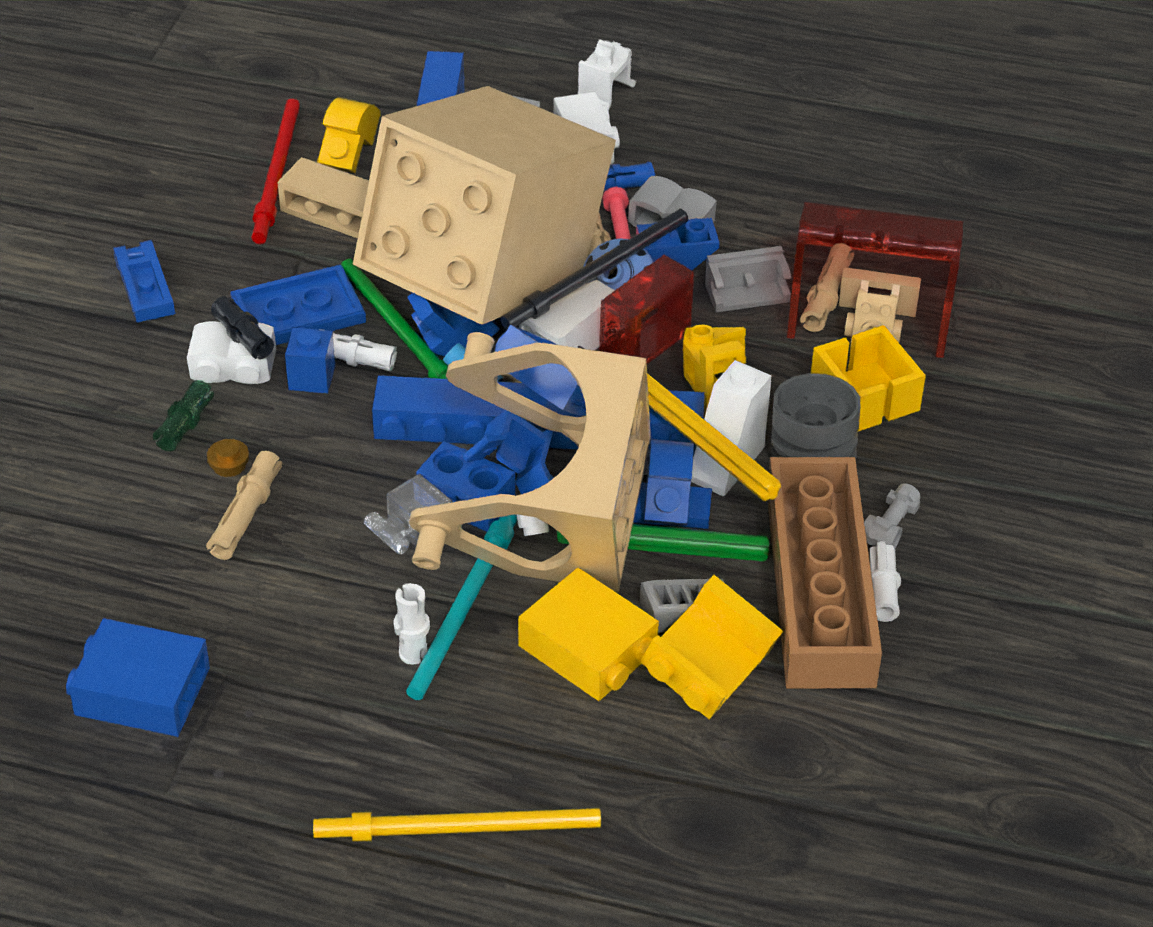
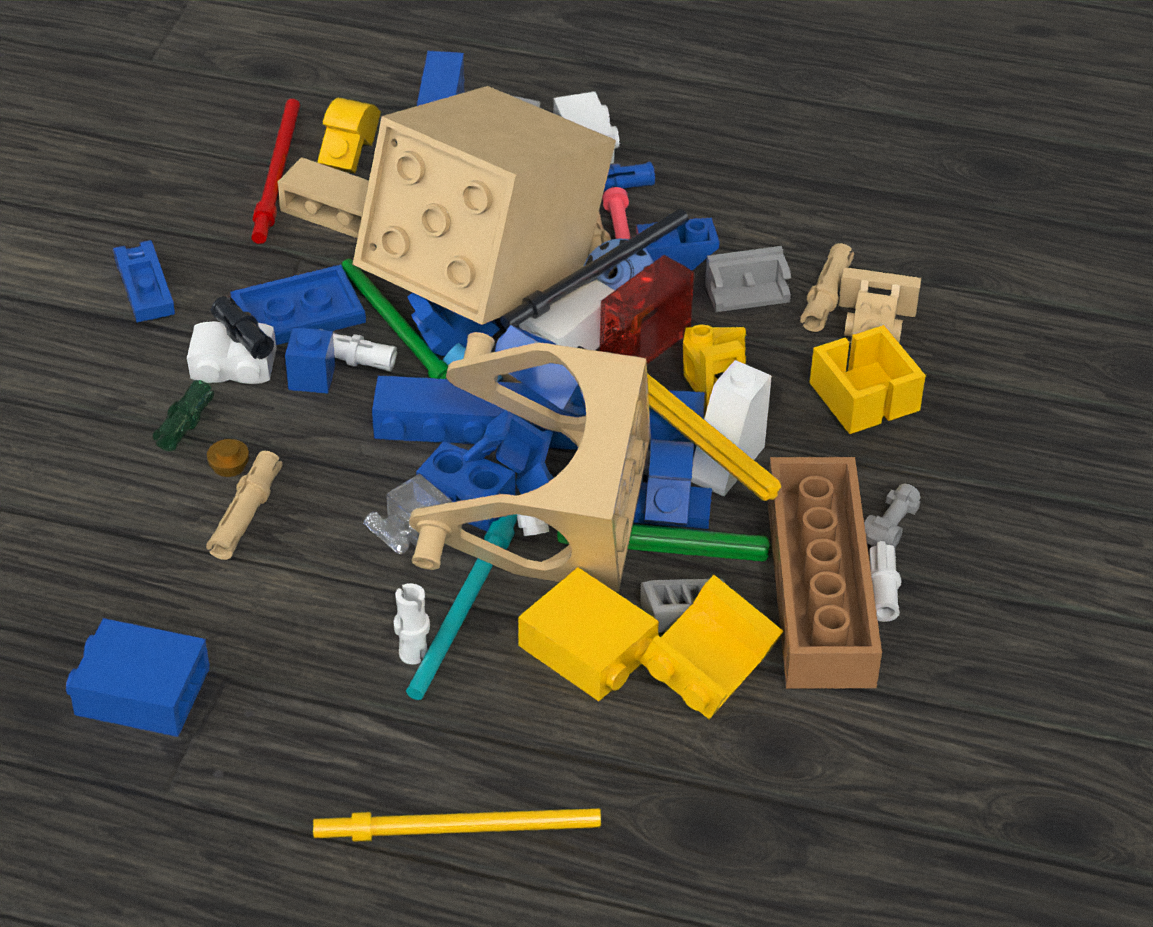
white piece [578,40,636,111] -> none
light grey brick [628,176,717,227] -> none
dark grey wheel [771,373,861,461] -> none
clear red windscreen [787,202,963,358] -> none

